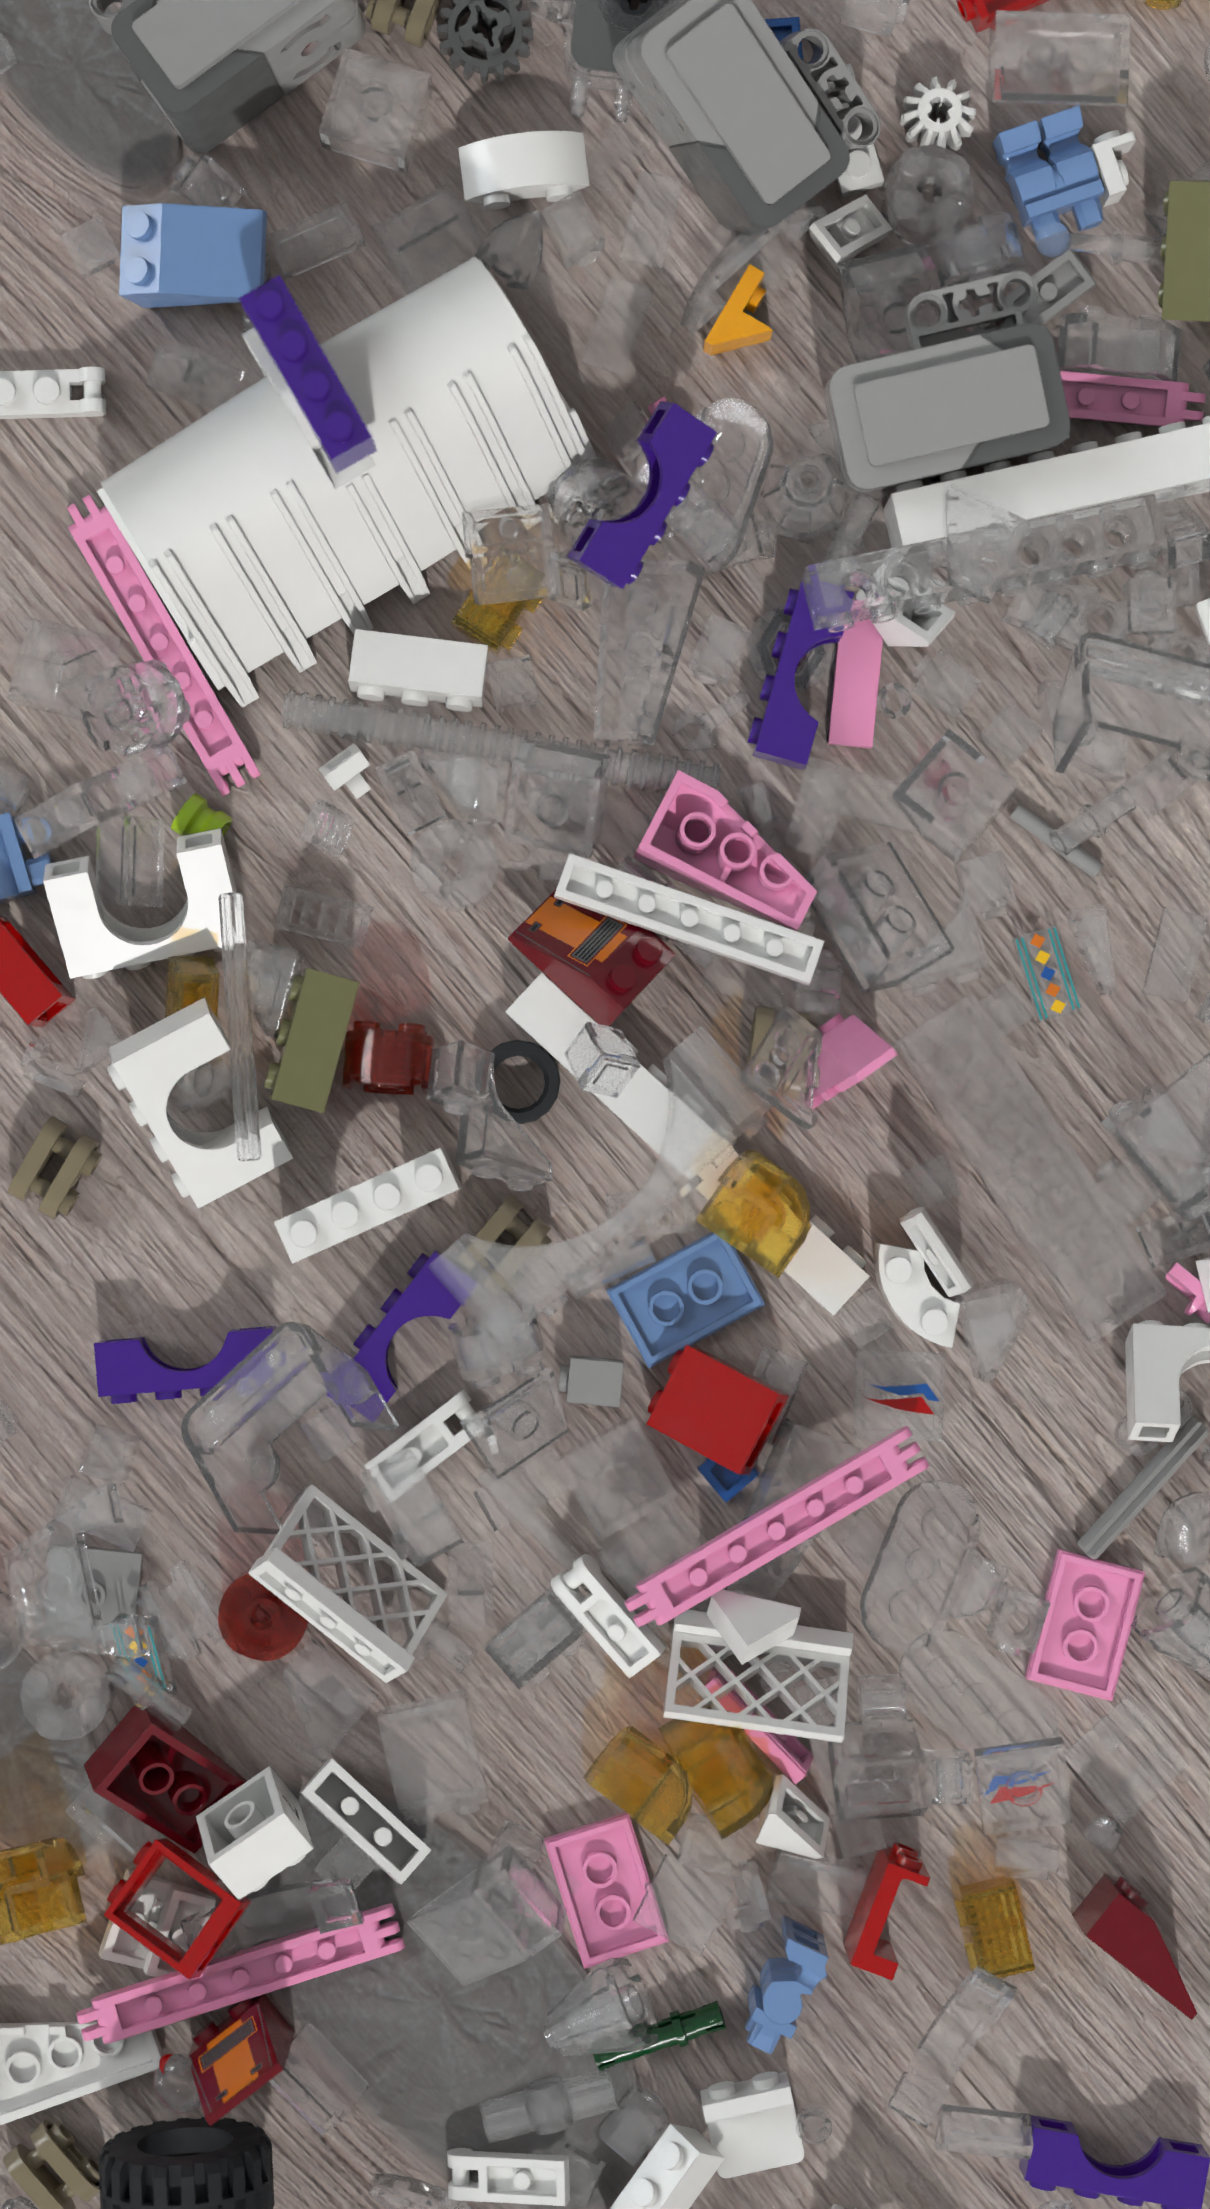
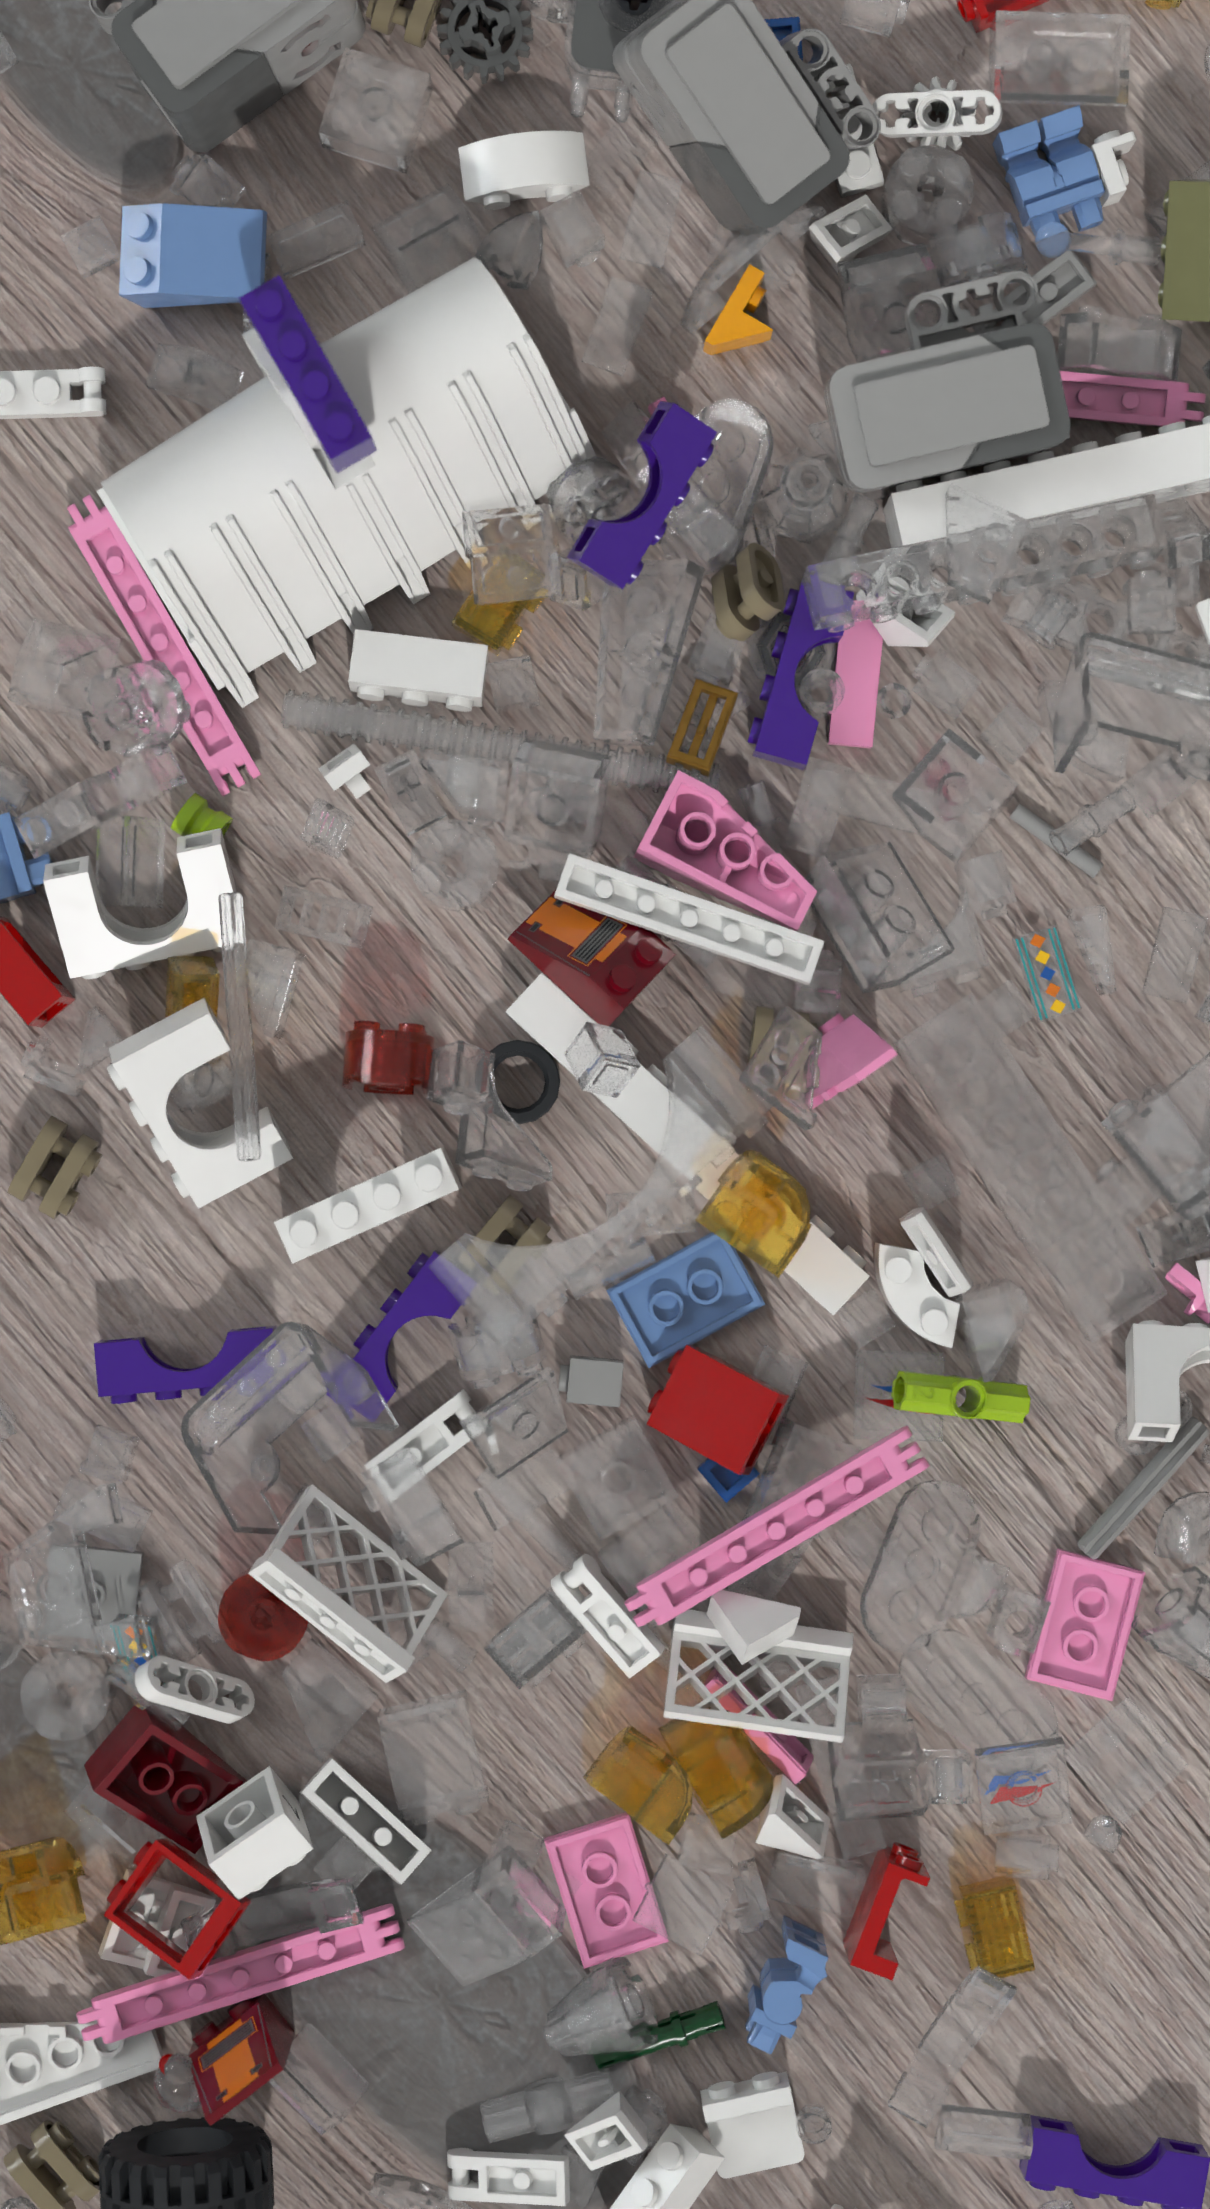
olive slope [264,968,360,1113] -> none
dark red slope [1072,1873,1197,2020] -> none
none -> white beam [135,1656,255,1724]
none -> white slope [564,2091,648,2171]
none -> pearl gold tile [666,679,738,777]
none -> dark tan brick [711,543,785,641]
none -> clear brick [797,668,845,718]
none -> white beam [872,90,1003,138]
none -> lime piece [891,1371,1031,1423]

